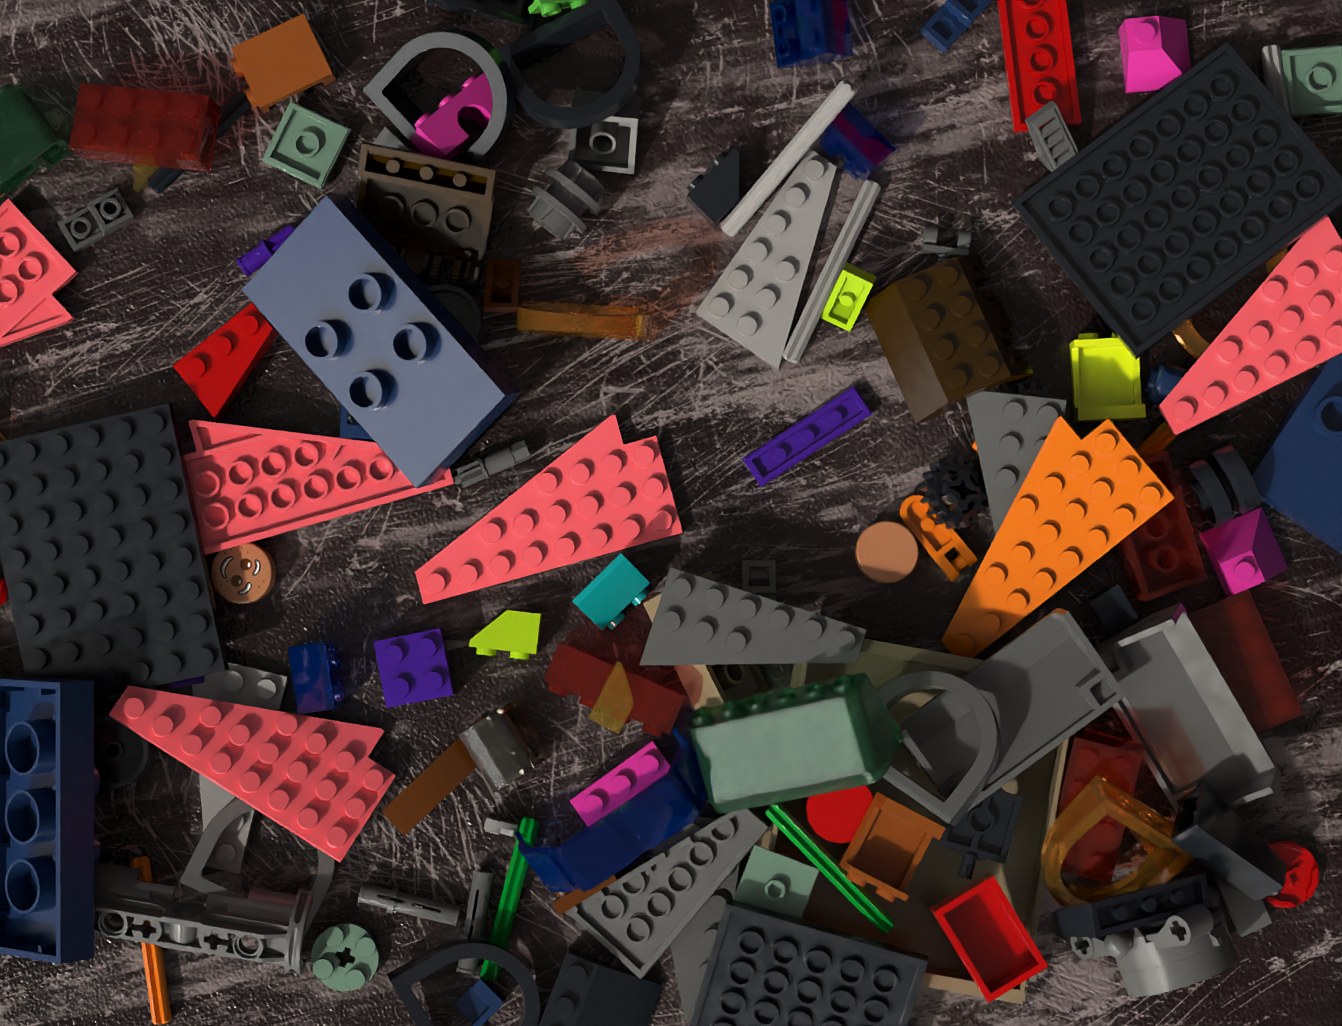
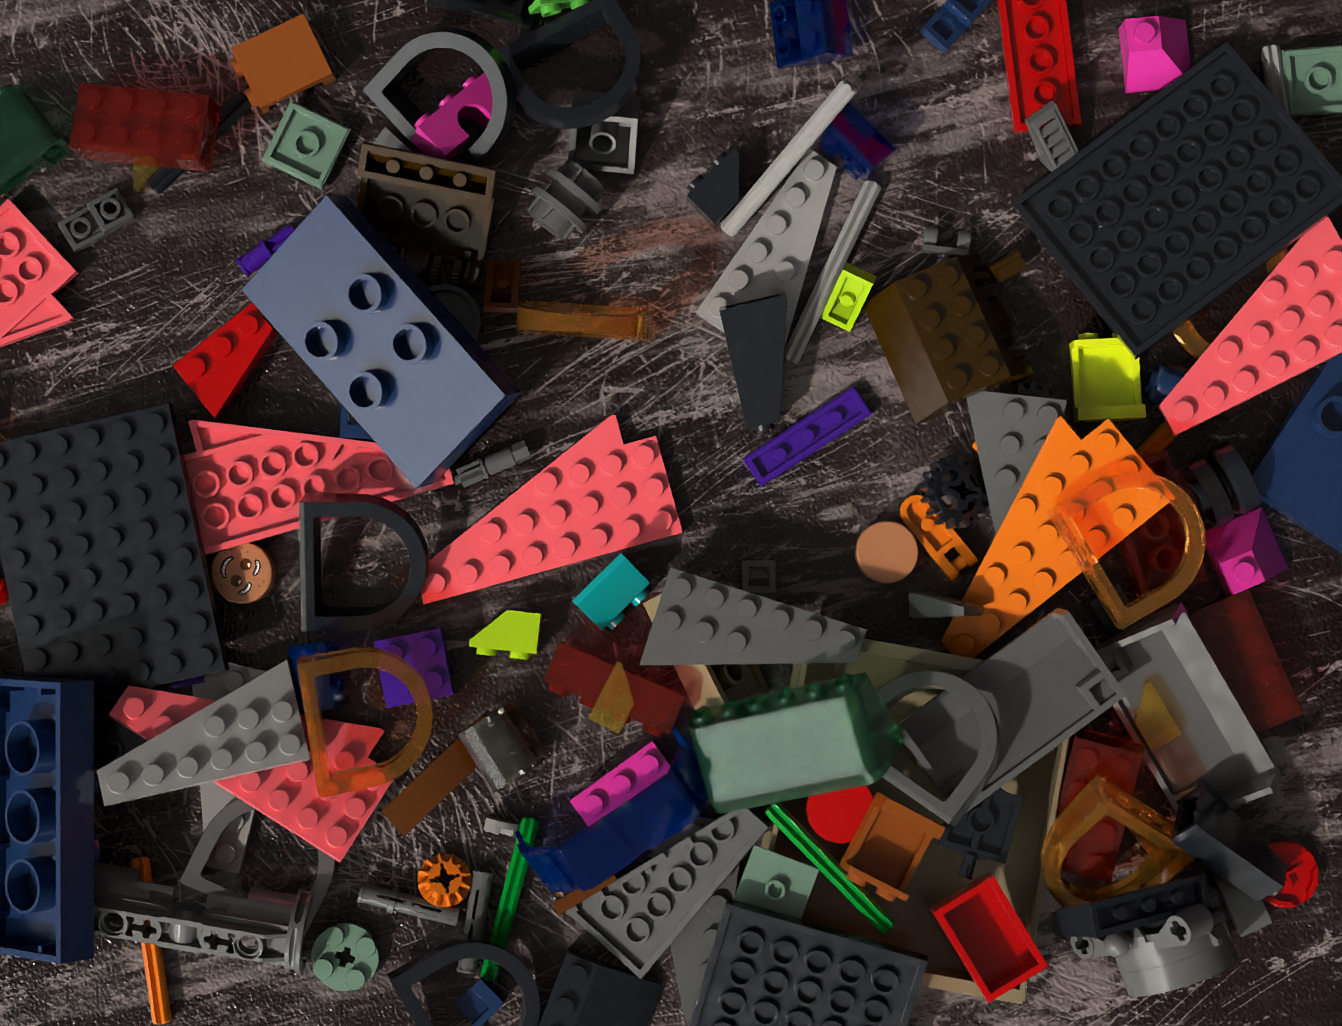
none -> light grey wing [97,660,310,806]
none -> clear orange window [297,647,433,798]
none -> black window [299,492,429,632]
none -> orange gear [418,853,472,907]
none -> black slope [719,292,787,432]
none -> dark grey slope [909,591,984,619]
none -> dark brown piece [985,249,1027,284]
none -> clear orange window [1046,472,1206,630]
none -> clear yellow tile [1133,679,1182,752]

